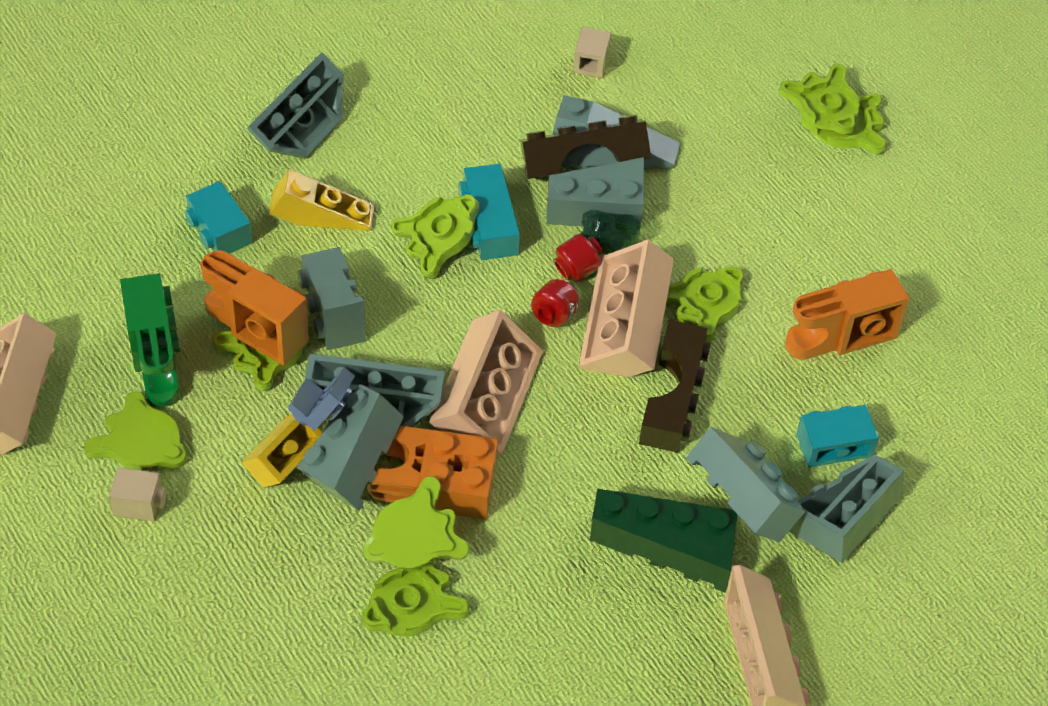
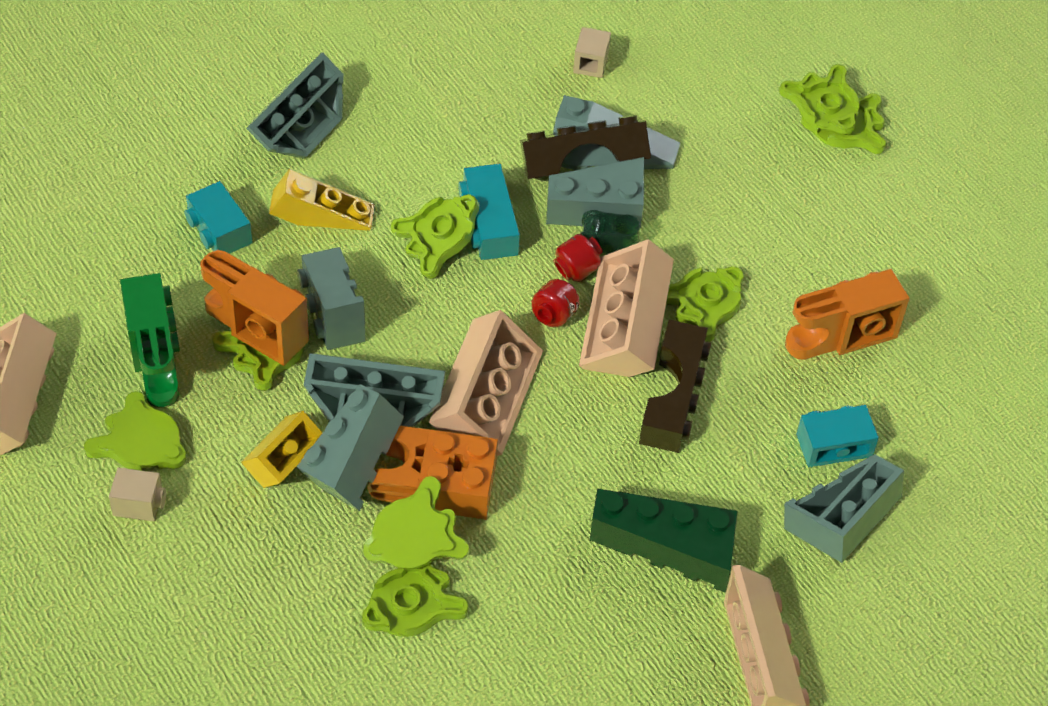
sand blue bracket [288,367,355,431] -> none
sand green wedge [686,427,805,542] -> none

